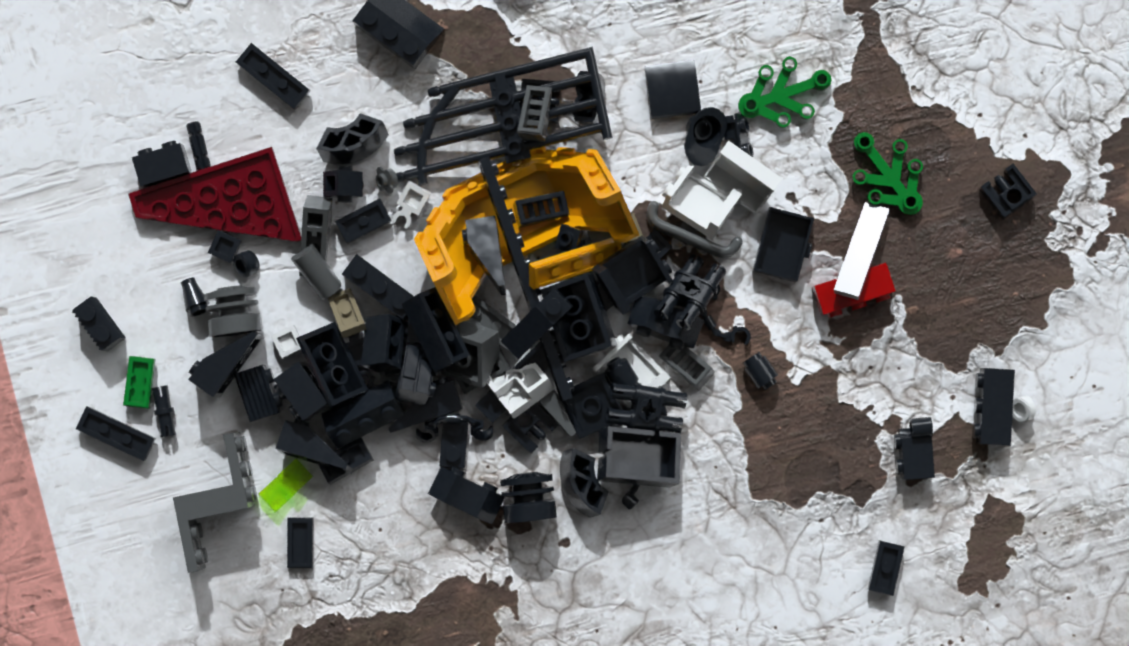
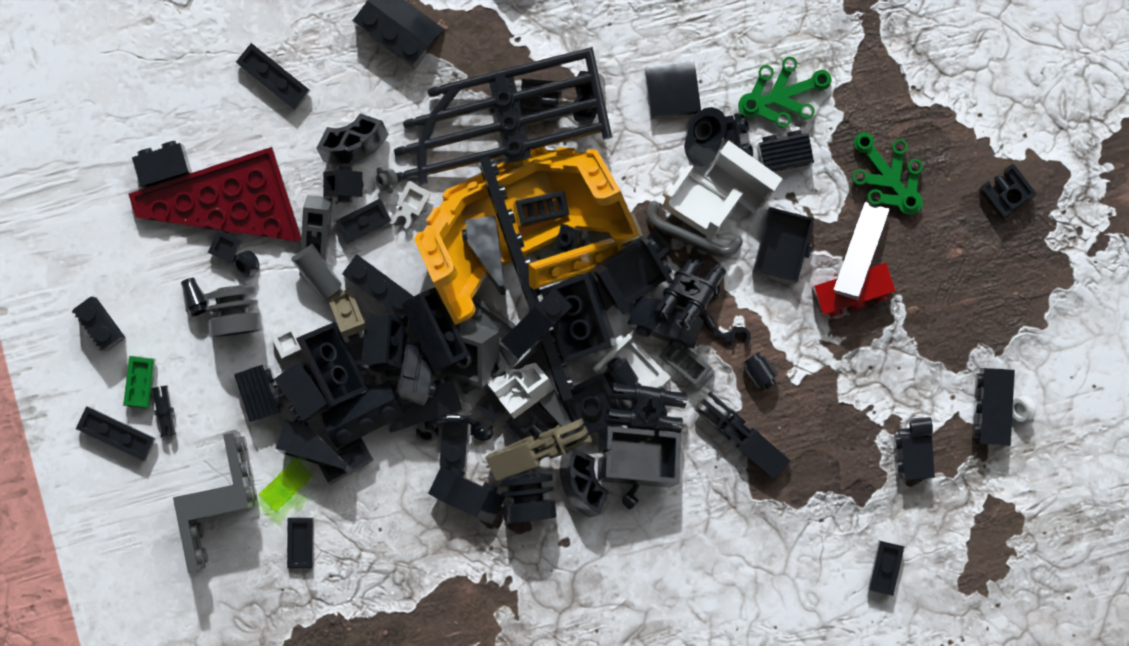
black axle [186,121,211,170] -> none
black slope [188,332,264,398] -> none
dark grey slope [517,85,552,142] -> none
none -> dark tan arm [485,419,592,481]
none -> black arm [694,391,791,480]
none -> black brick [757,130,814,172]

